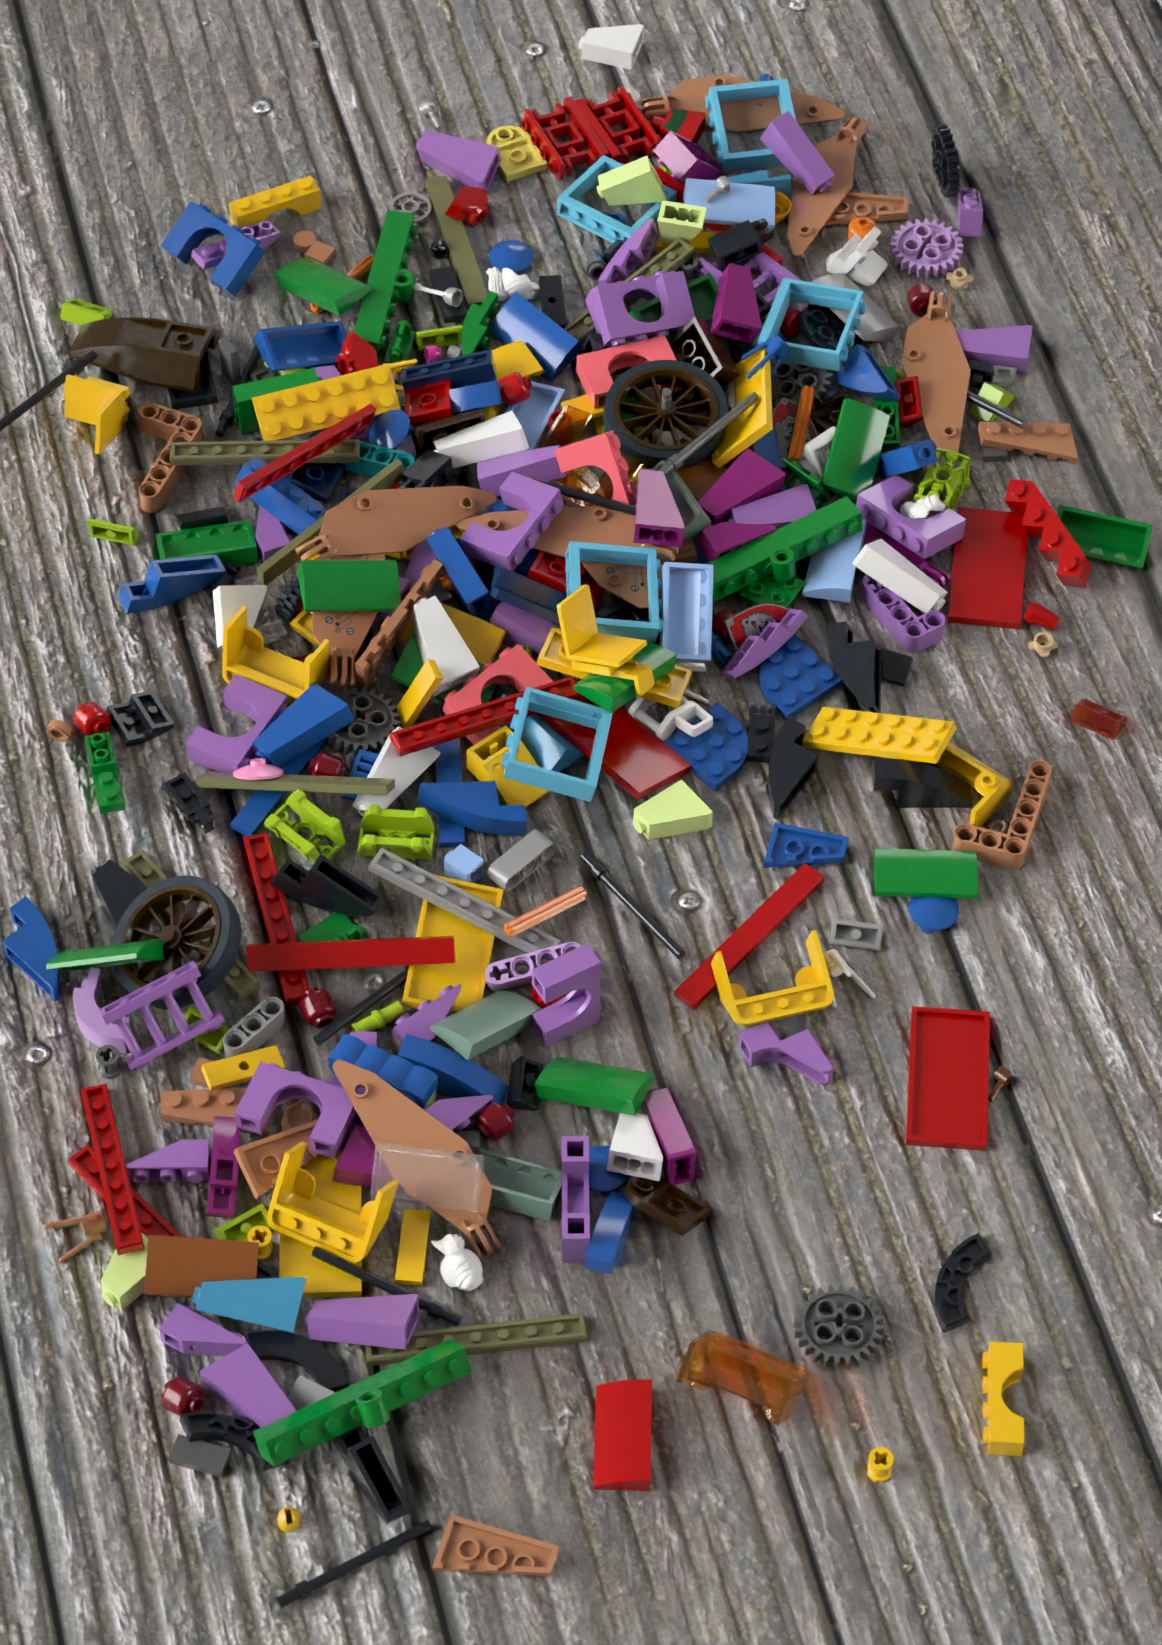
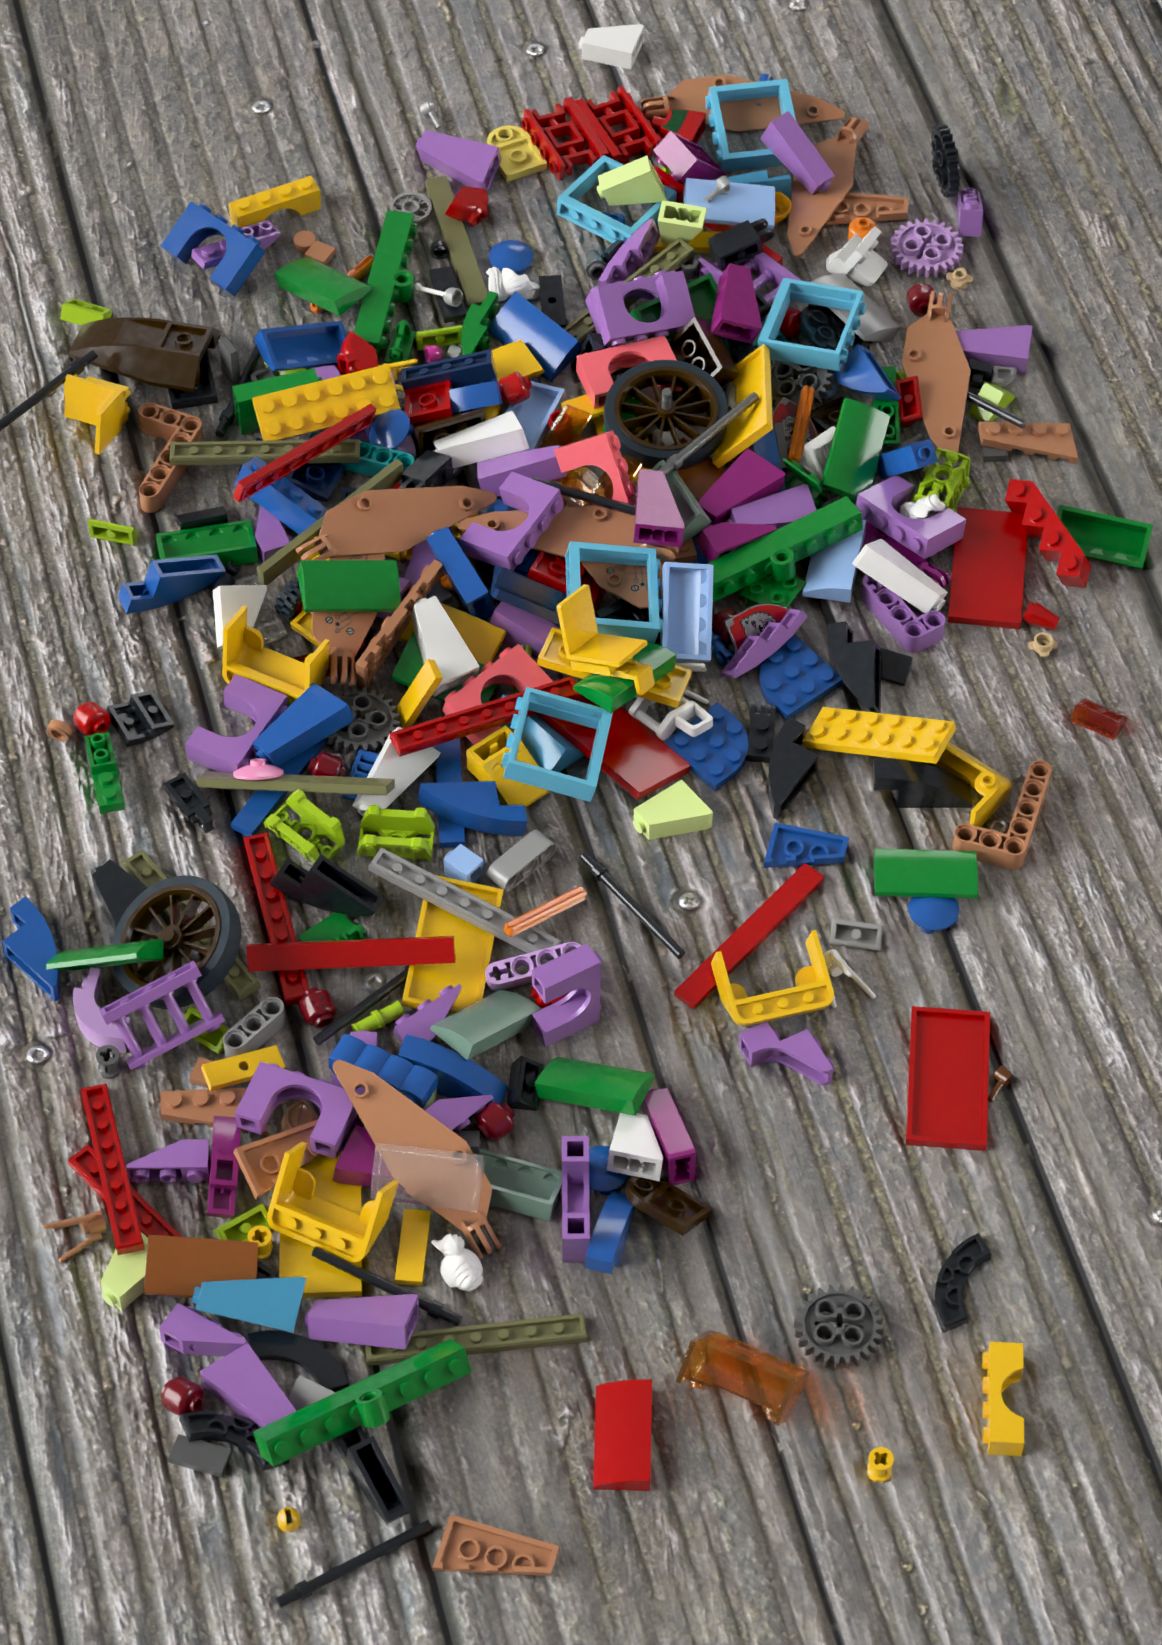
blue plant [741,335,790,379] -> none

